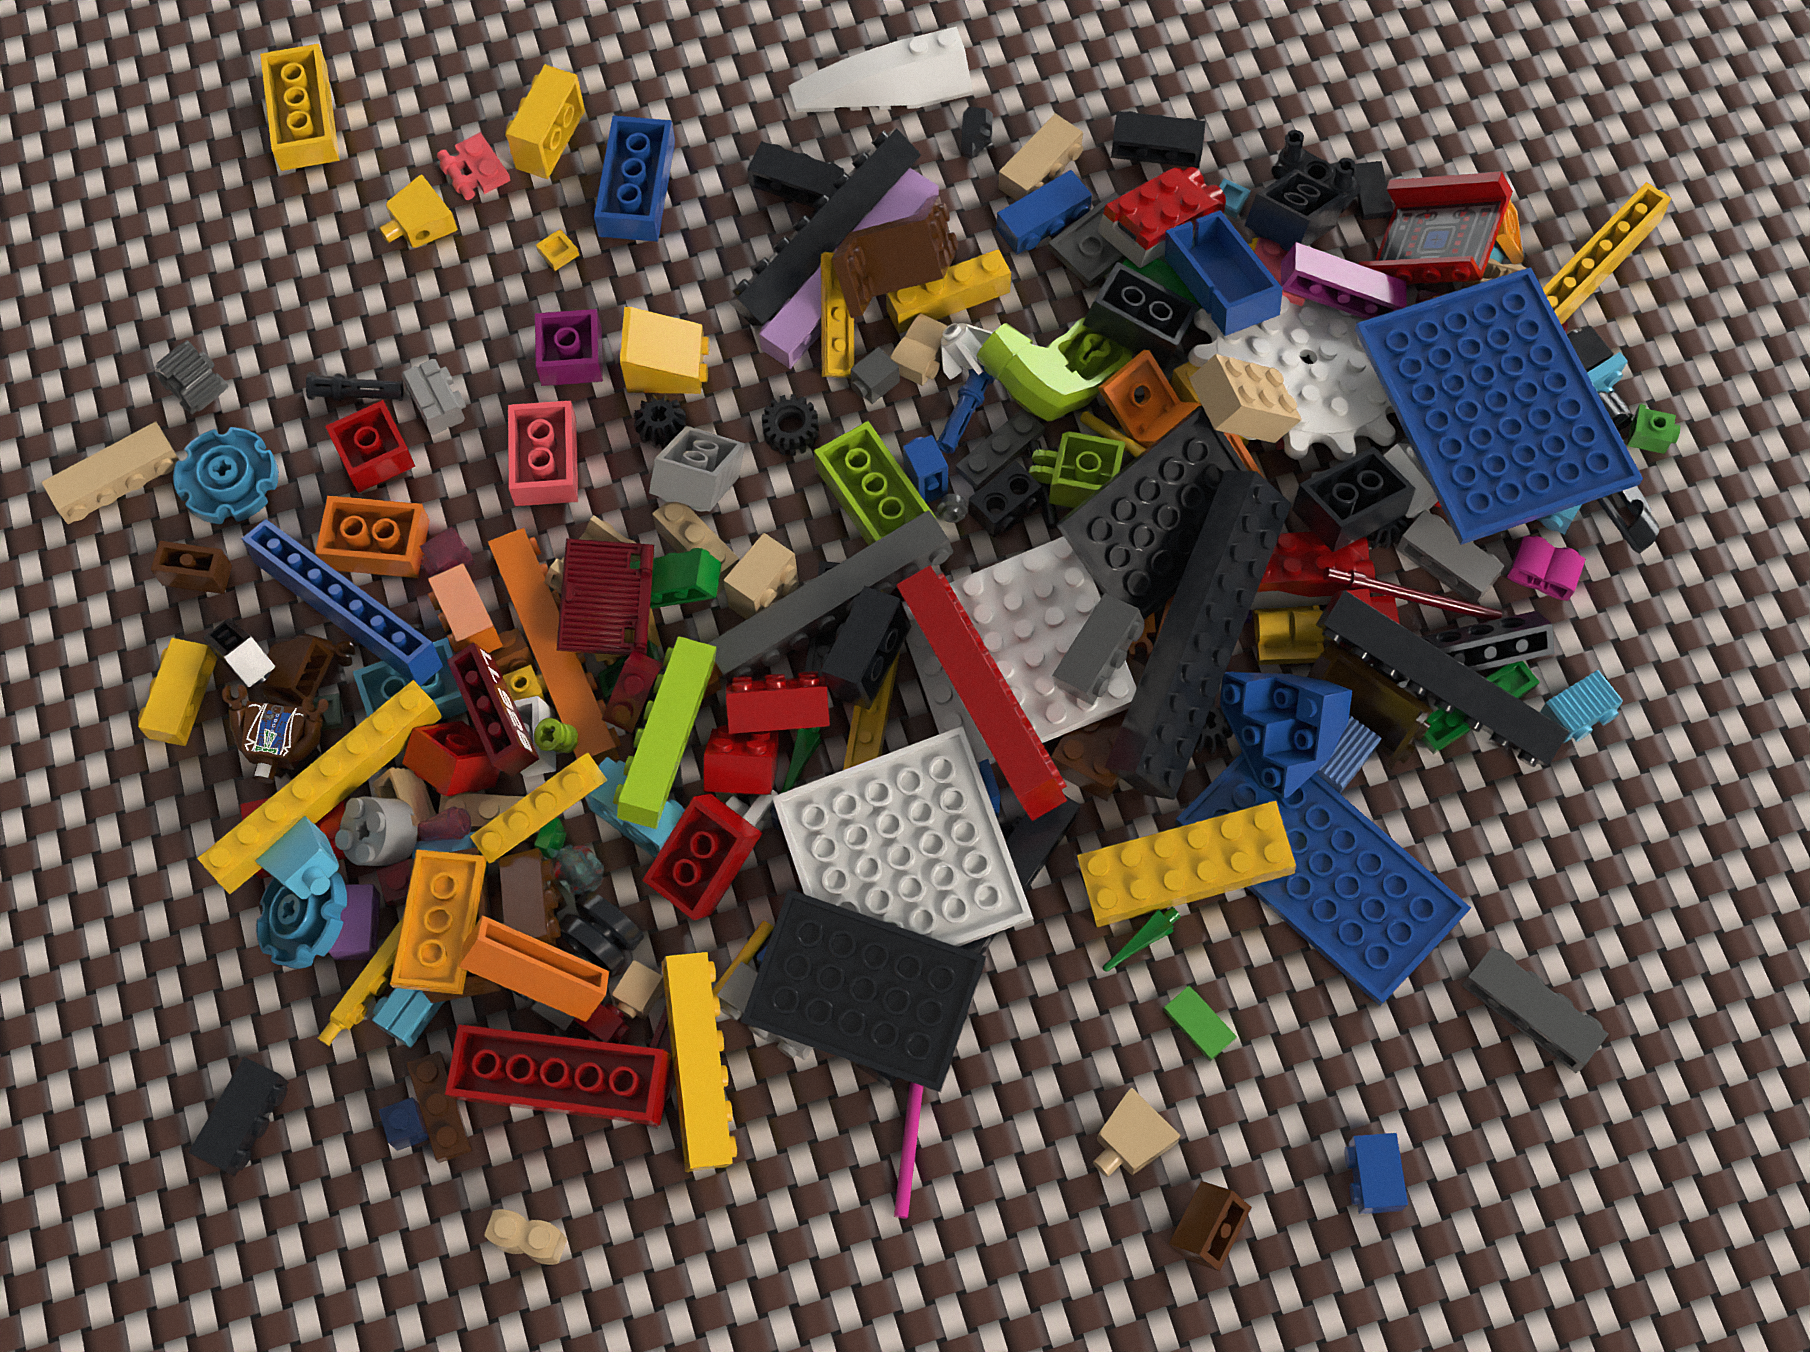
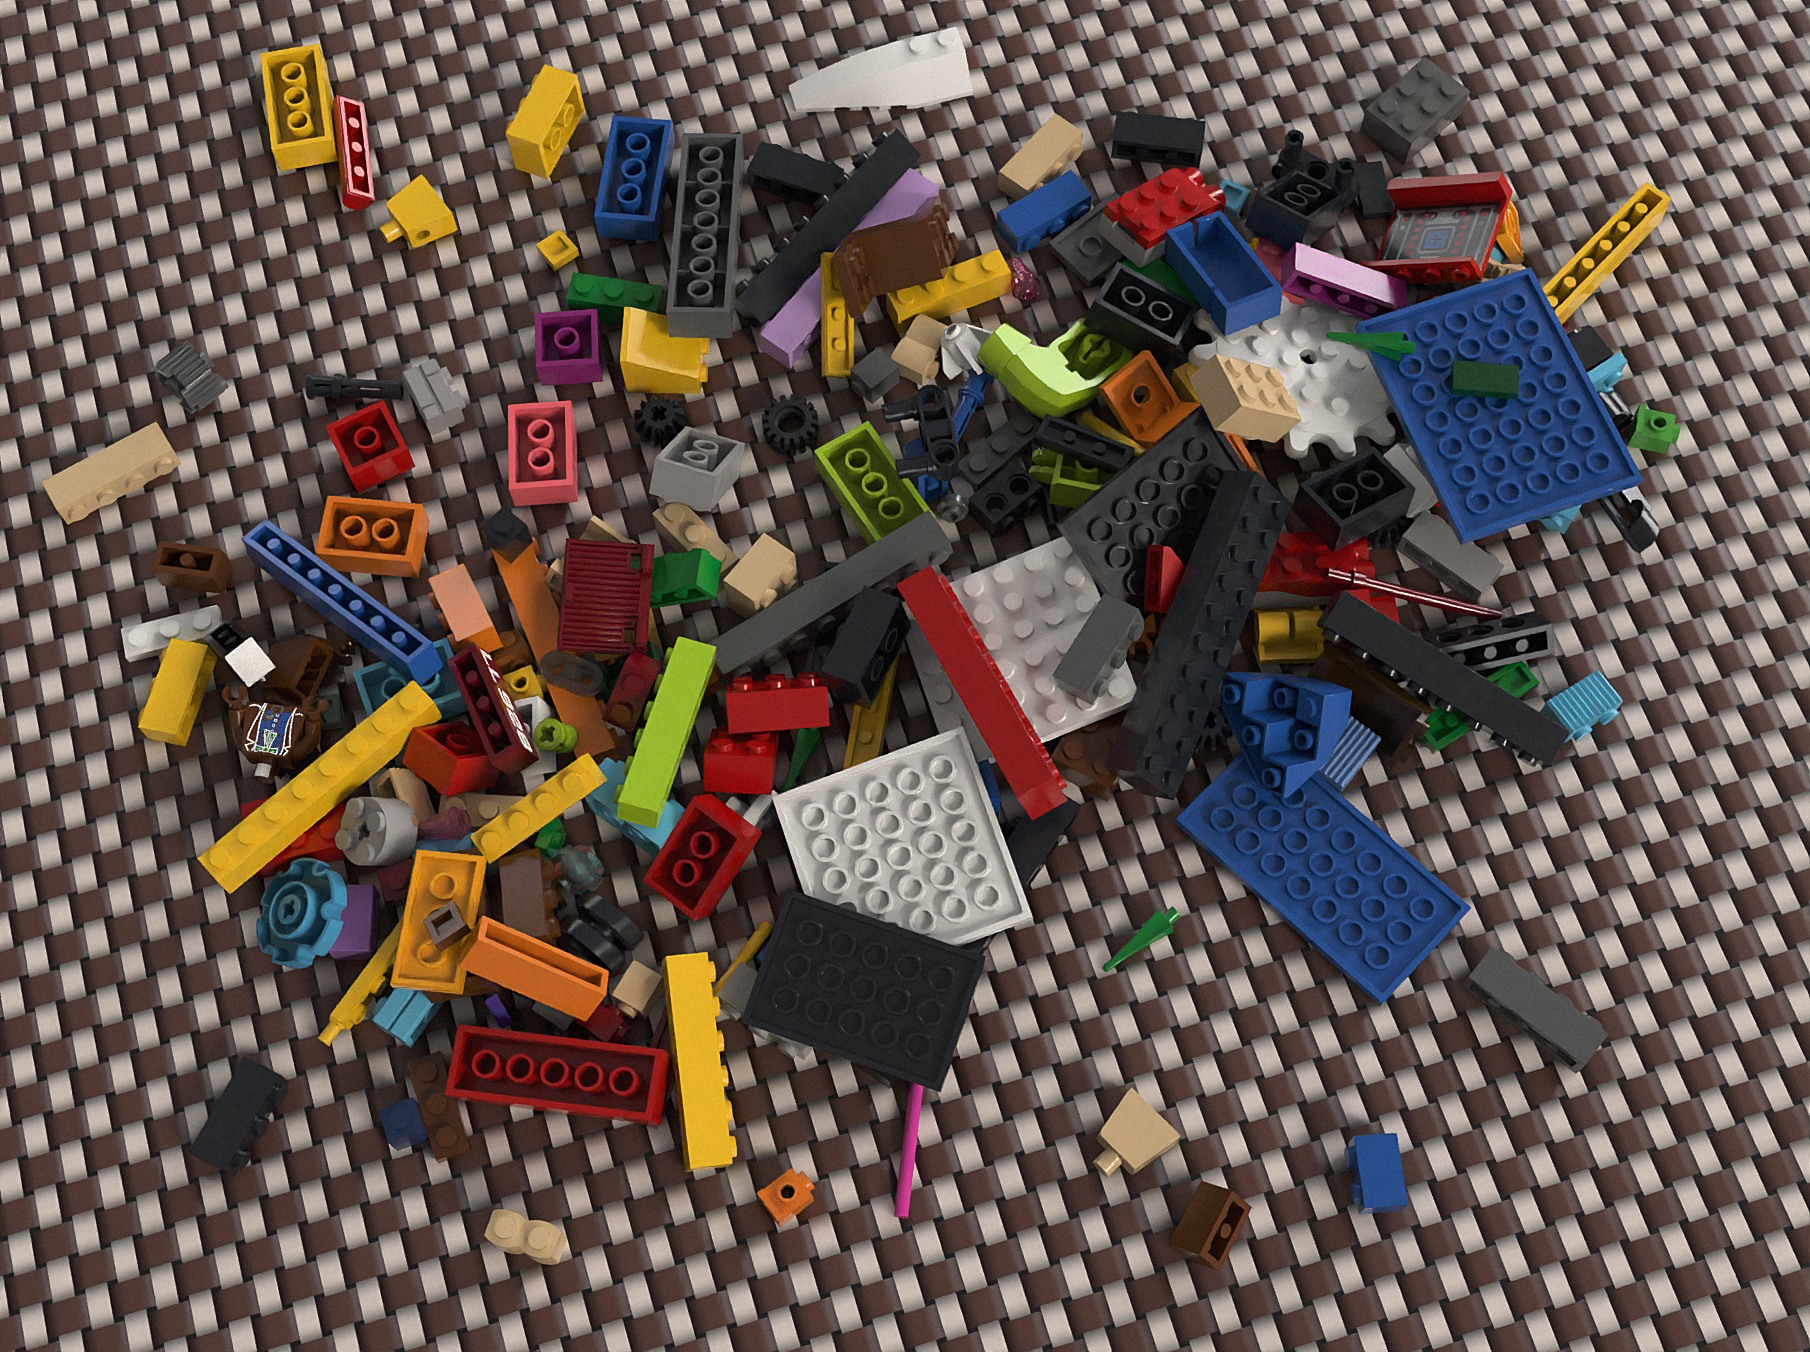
dark azure piece [173,427,279,524] -> none
medium azure torso [256,816,339,900] -> none
clear pink brick [420,527,475,577] -> none
coral plate [437,132,511,200] -> none
black rock [961,107,993,159] -> none
yellow brick [1077,801,1296,928] -> none
bright green tile [1163,986,1237,1062] -> none
dark pink brick [1507,536,1586,601] -> none
none -> white plate [121,605,223,662]
none -> red brick [332,95,375,210]
none -> reddish brown plate [423,901,471,952]
none -> black brick [481,506,533,564]
none -> dark purple tile [482,992,513,1029]
none -> clear smoke plate [539,650,604,697]
none -> green brick [566,272,667,326]
none -> dark grey brick [666,133,744,338]
none -> orange brick [757,1168,815,1227]
none -> black piece [882,384,959,481]
none -> clear pink cone [1006,257,1040,302]
none -> black tile [1033,414,1135,475]
none -> red slope [1144,545,1186,613]
none -> green piece [1326,332,1416,361]
none -> dark grey brick [1360,57,1470,165]
none -> dark green tile [1451,360,1519,399]

